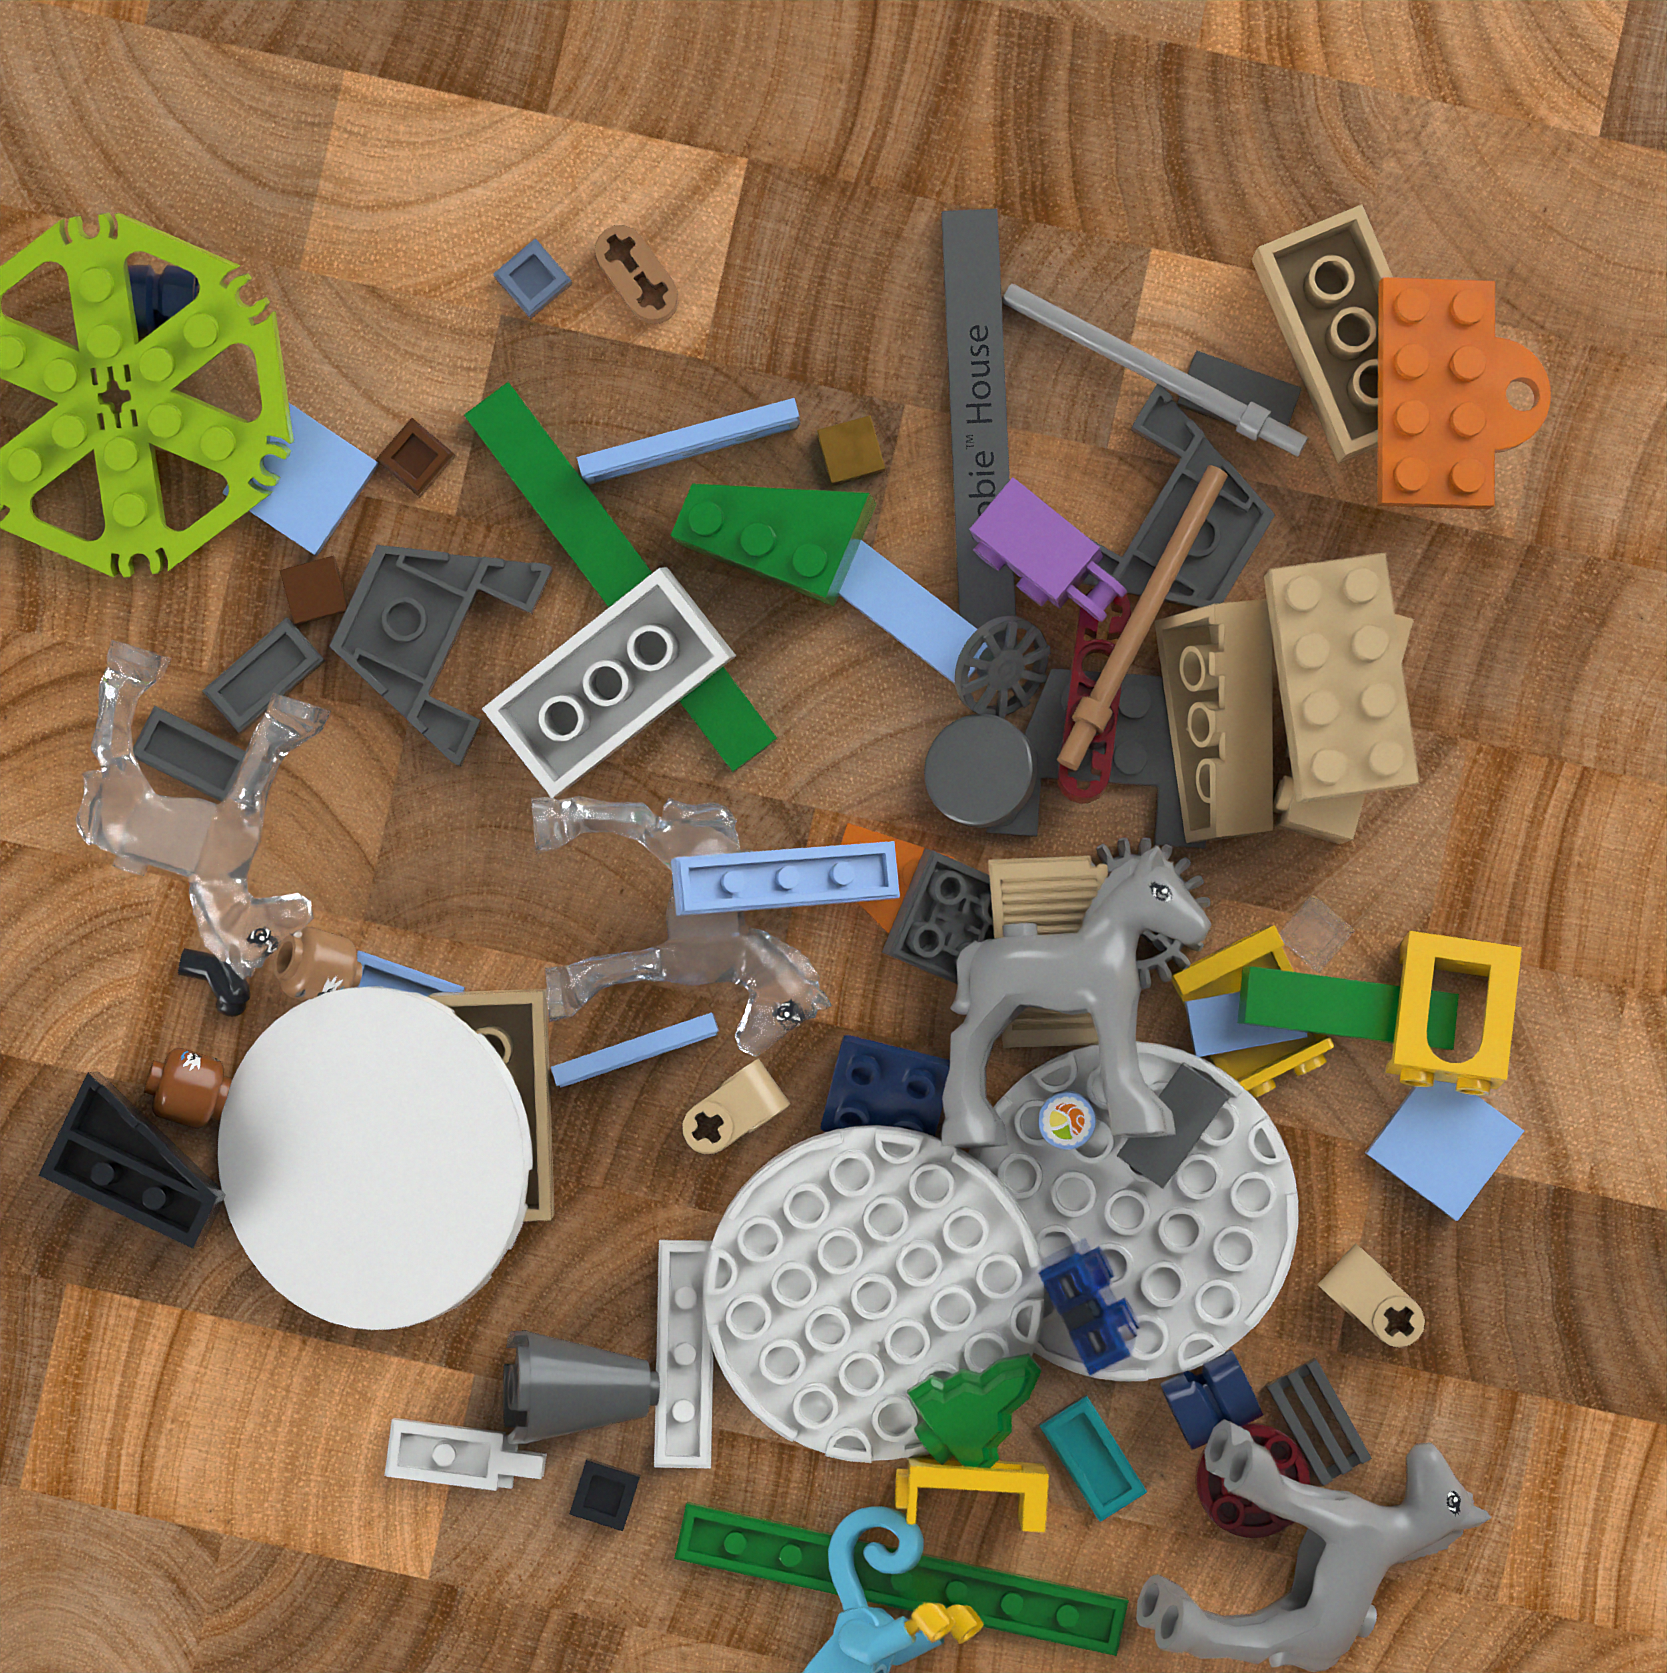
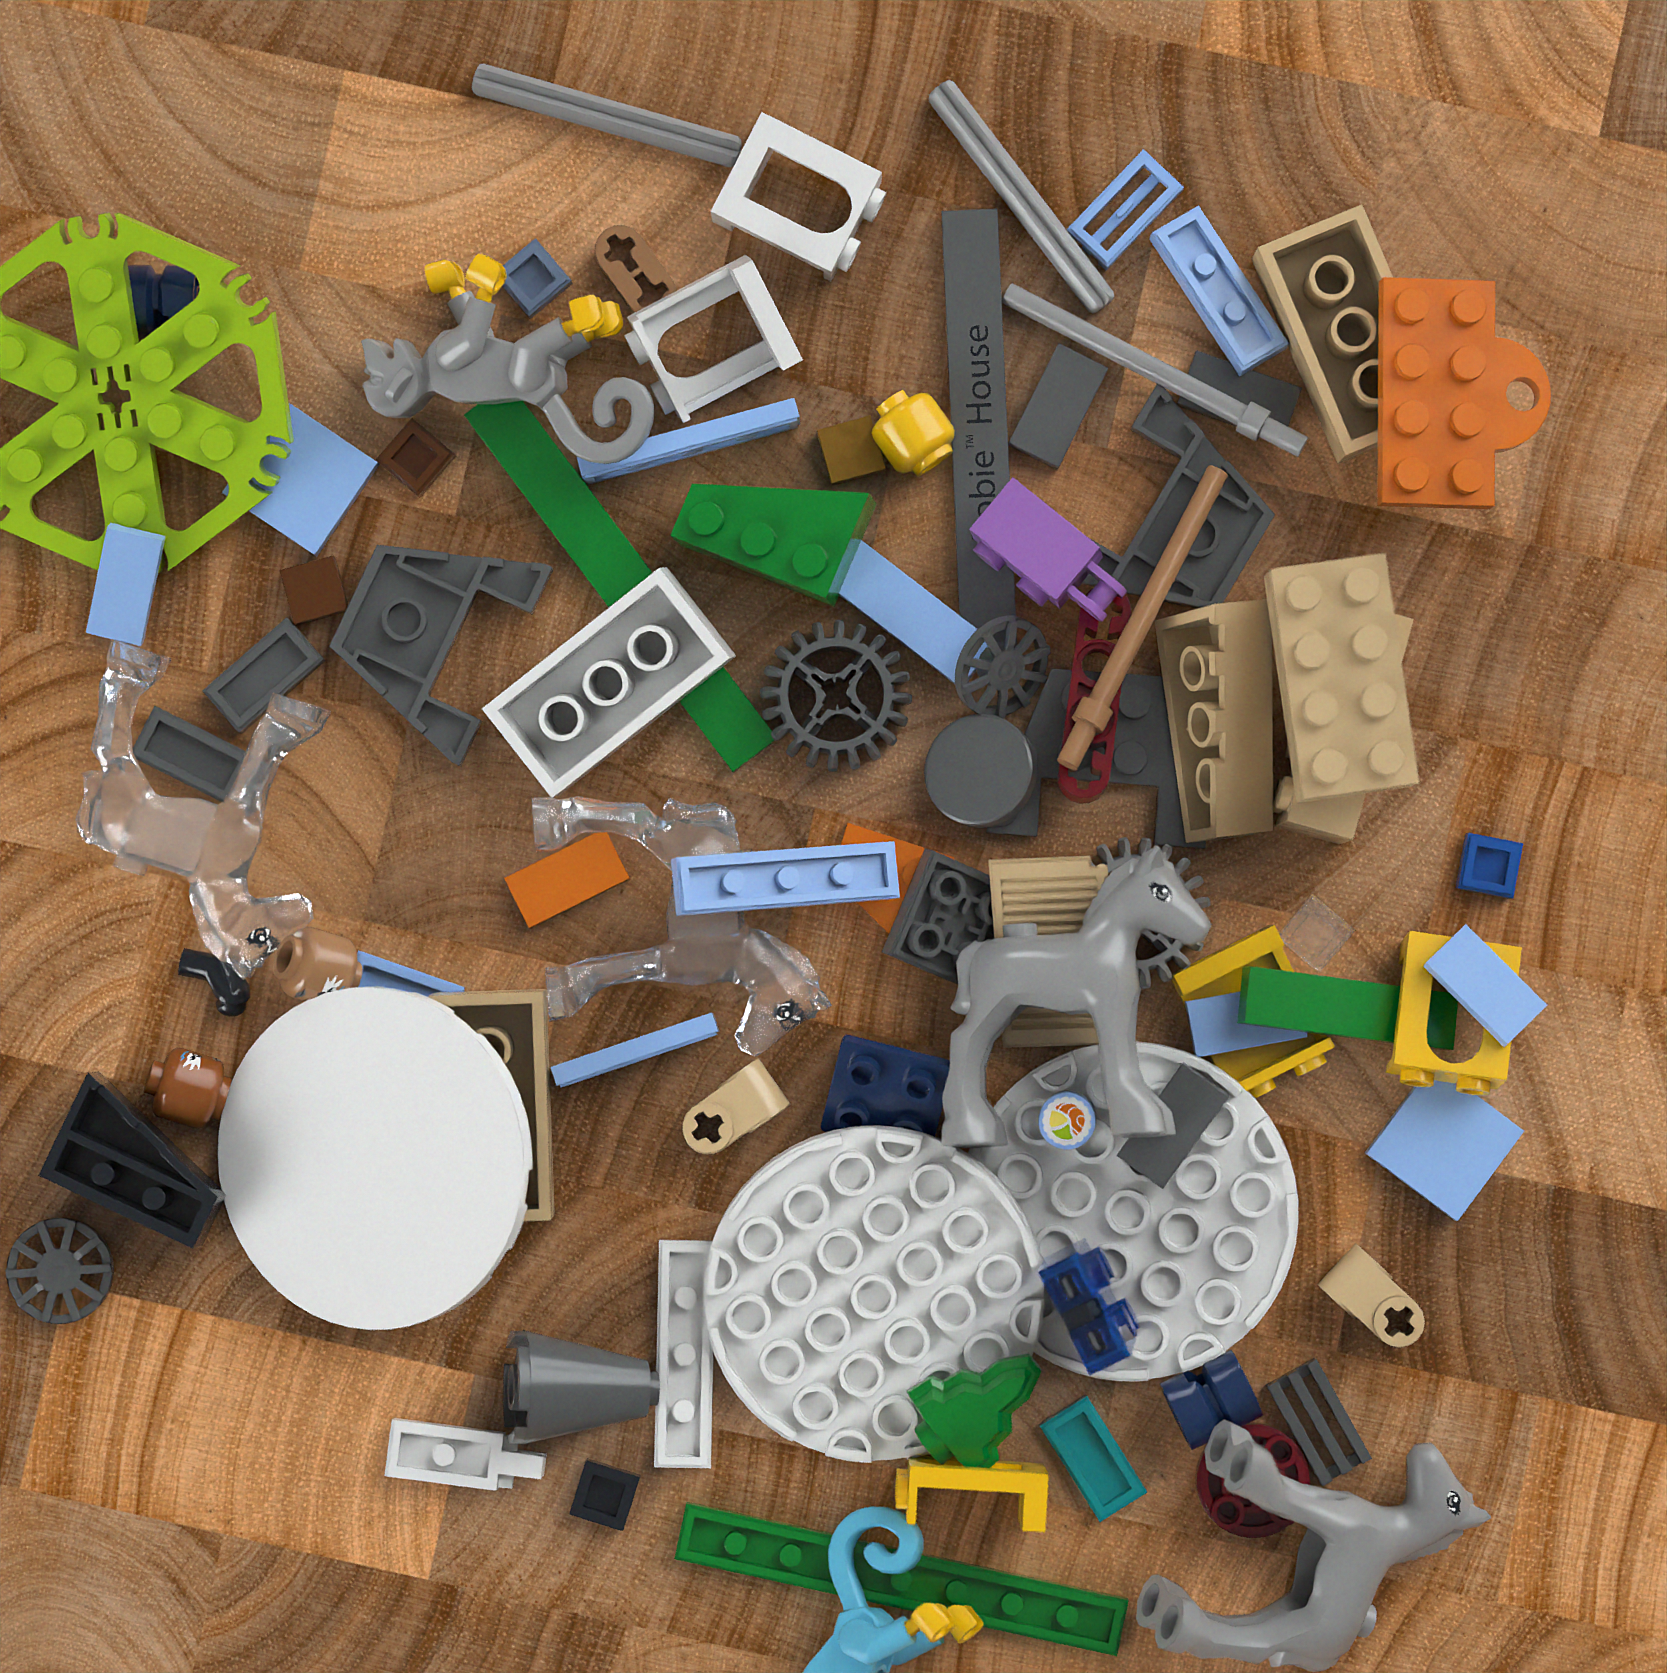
none -> dark grey wheel [5,1217,114,1324]
none -> light blue tile [86,523,166,646]
none -> light grey animal [361,254,654,464]
none -> light grey axle [472,63,742,168]
none -> orange tile [504,828,630,929]
none -> white panel [624,255,803,423]
none -> white panel [711,112,887,281]
none -> dark grey gear [760,620,912,772]
none -> yellow head [872,390,955,477]
none -> light grey axle [928,80,1114,314]
none -> dark grey tile [1008,343,1108,470]
none -> light blue tile [1067,149,1184,270]
none -> light blue tile [1149,206,1289,377]
none -> light blue tile [1423,924,1547,1047]
none -> blue tile [1455,833,1523,899]

